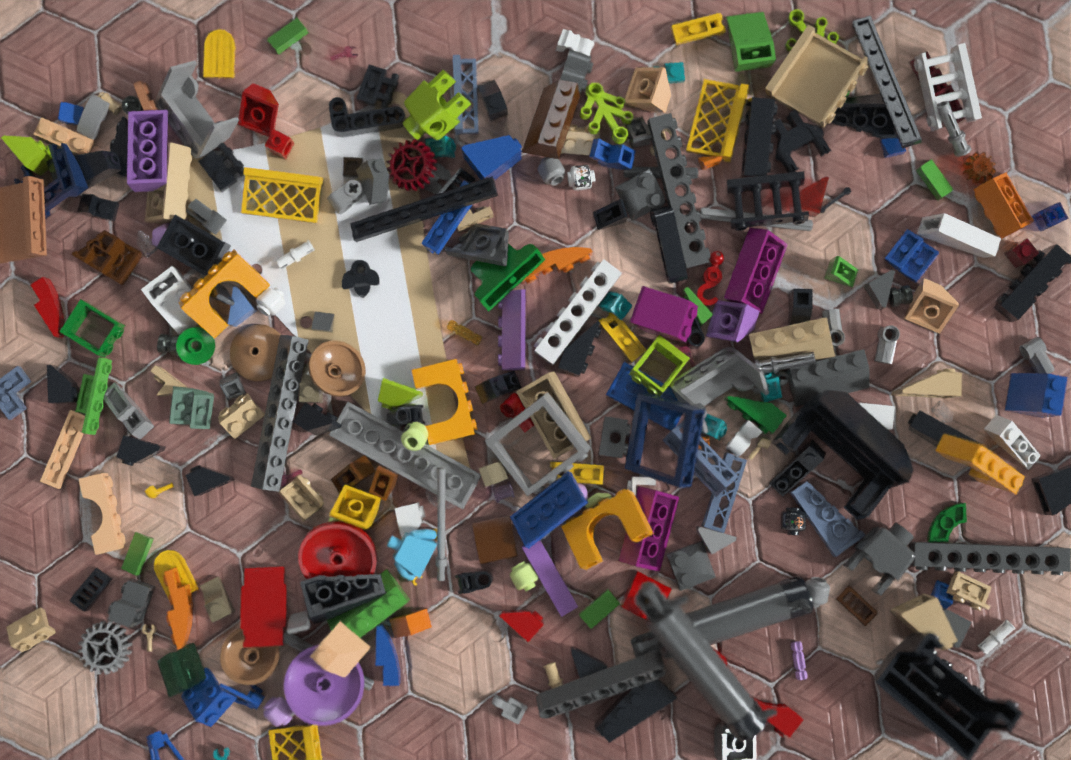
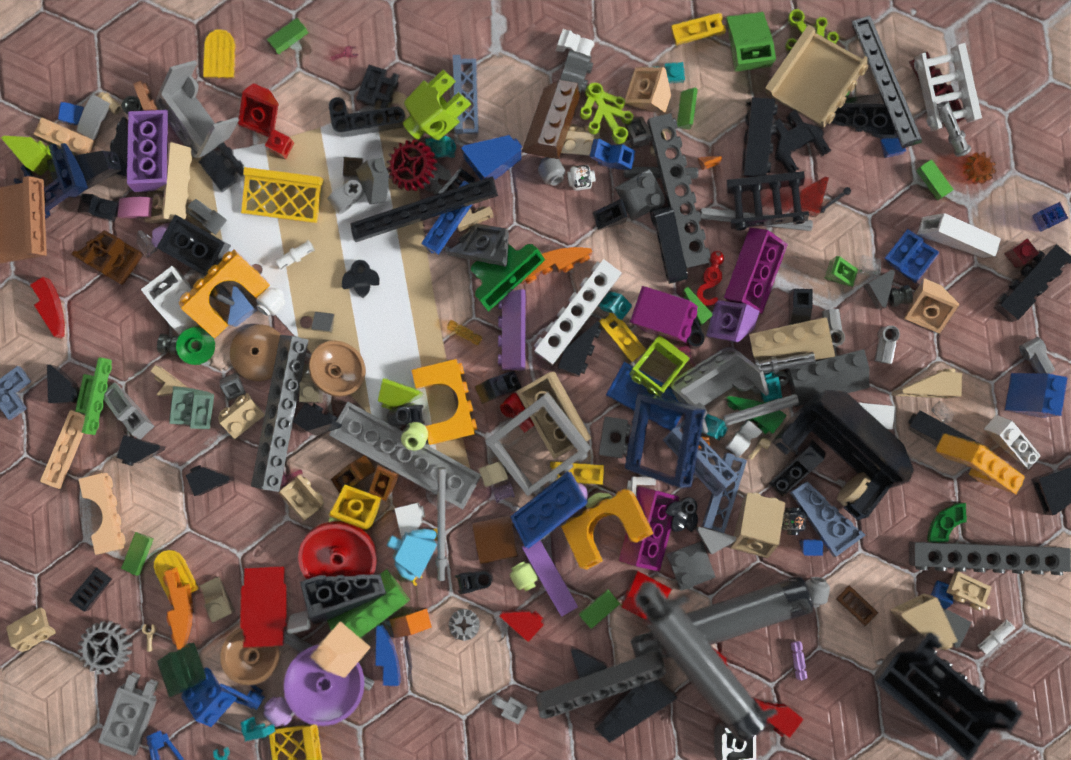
green window [60,299,125,357] -> none
dark grey brick [108,579,155,628] -> none
yellow hand [145,483,174,499] -> none
black slope [477,80,508,121] -> none
tan pin [543,662,563,689] -> none
yellow fence [686,79,749,163] -> none
dark grey piece [843,523,915,595] -> none
orange slope [973,172,1034,239] -> none
none -> light grey tile [98,672,159,756]
none -> bright pink slope [117,197,153,219]
none -> teal bracket [240,717,275,742]
none -> light grey gear [449,609,480,641]
none -> black plate [665,497,698,532]
none -> bright green slope [677,87,698,130]
none -> light grey axle [723,394,799,426]
none -> tan slope [731,493,785,558]
none -> blue slope [799,539,823,556]
none -> tan tile [837,472,870,506]
none -> clear slope [858,255,881,278]

